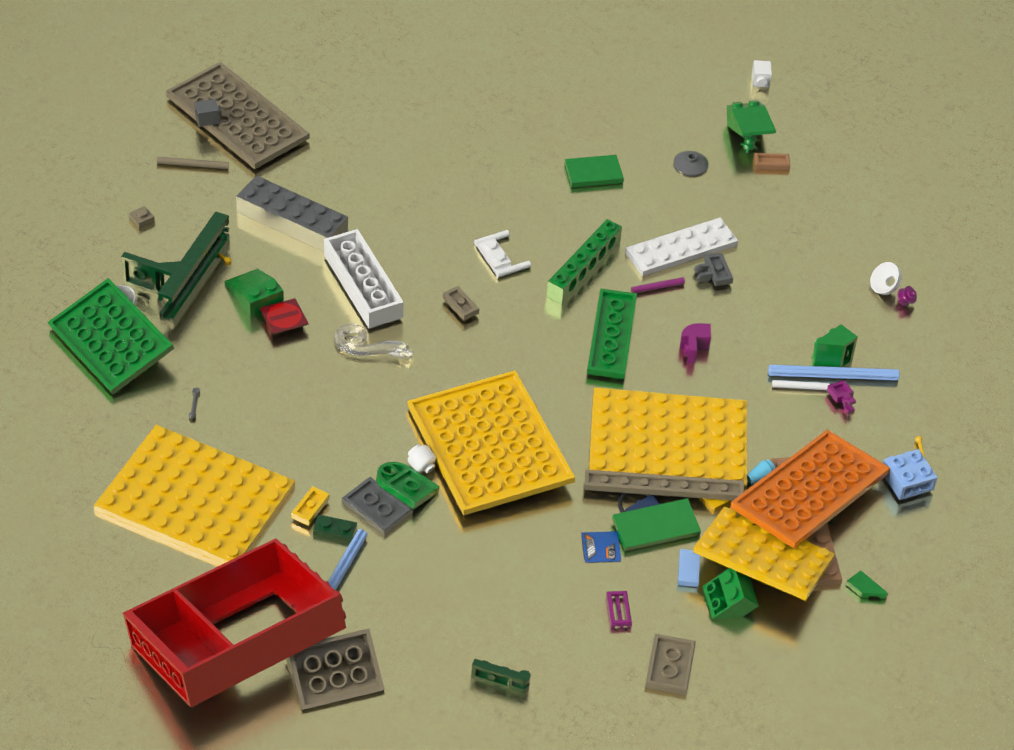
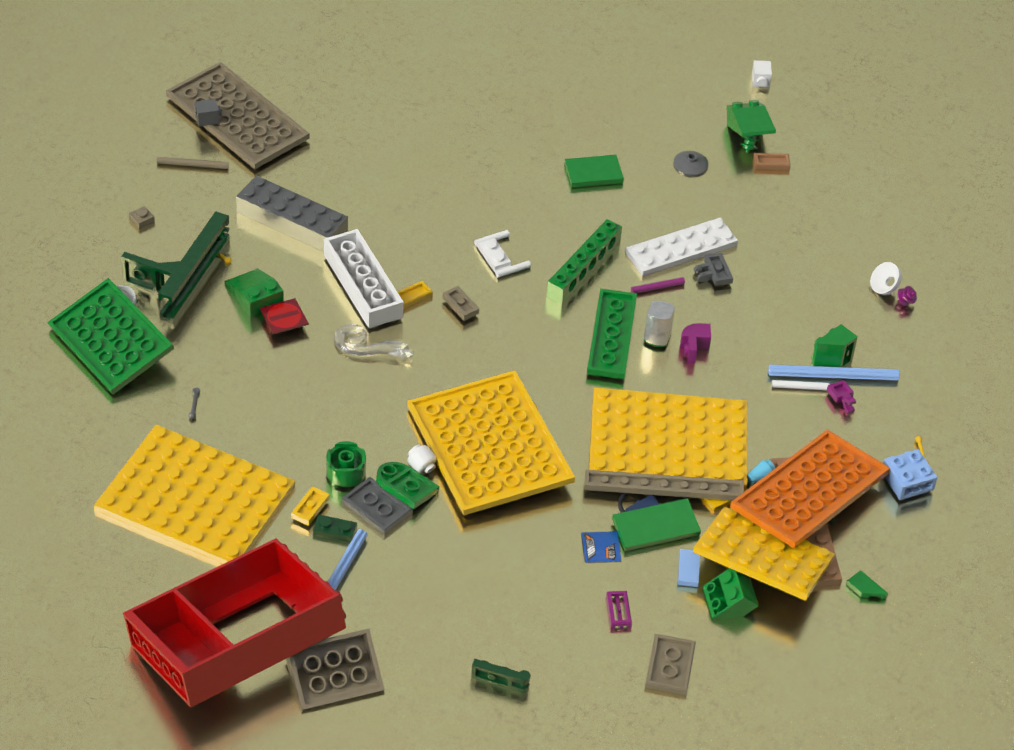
none -> green brick [326,441,366,487]
none -> yellow tile [398,280,433,309]
none -> flat silver piece [644,301,675,347]

